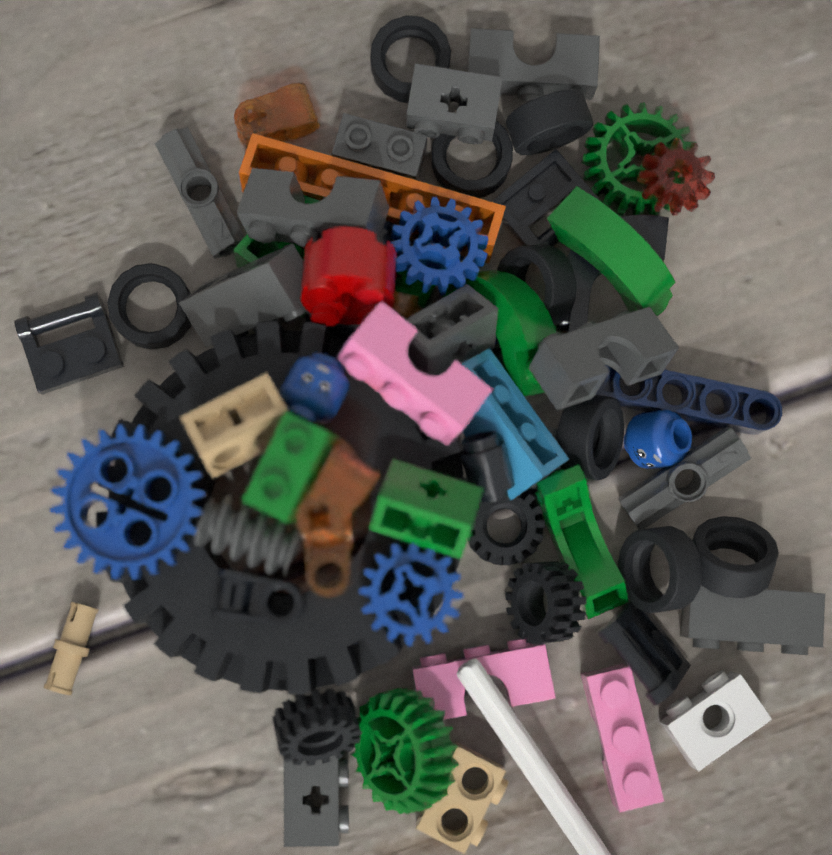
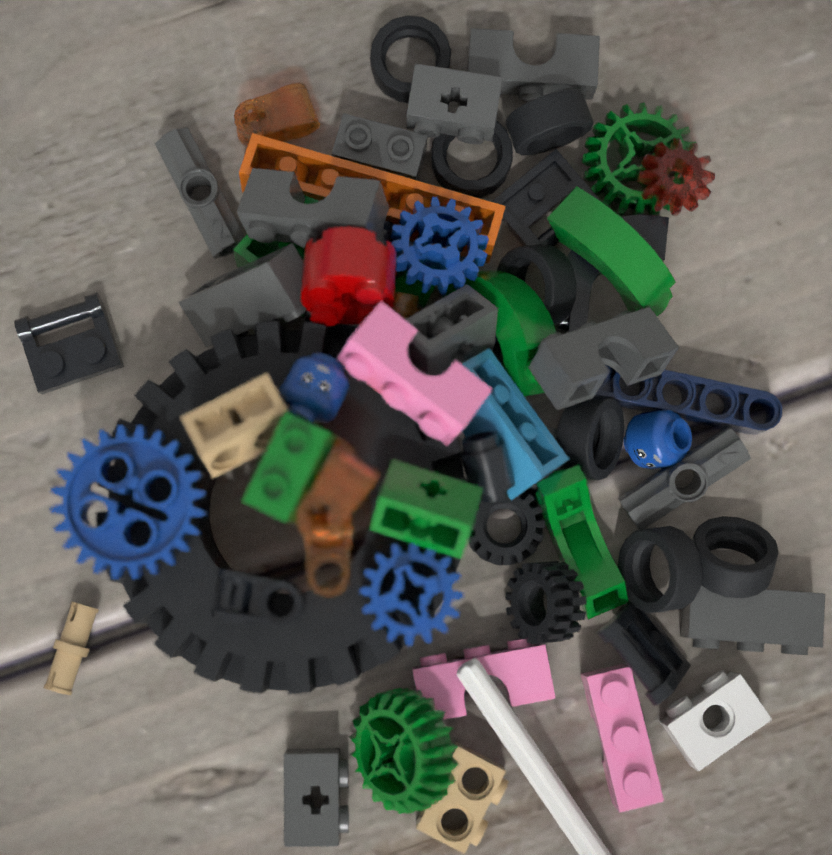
black tyre [107,263,191,350] -> none
dark grey piece [194,493,303,577] -> none
black tyre [272,688,361,766] -> none

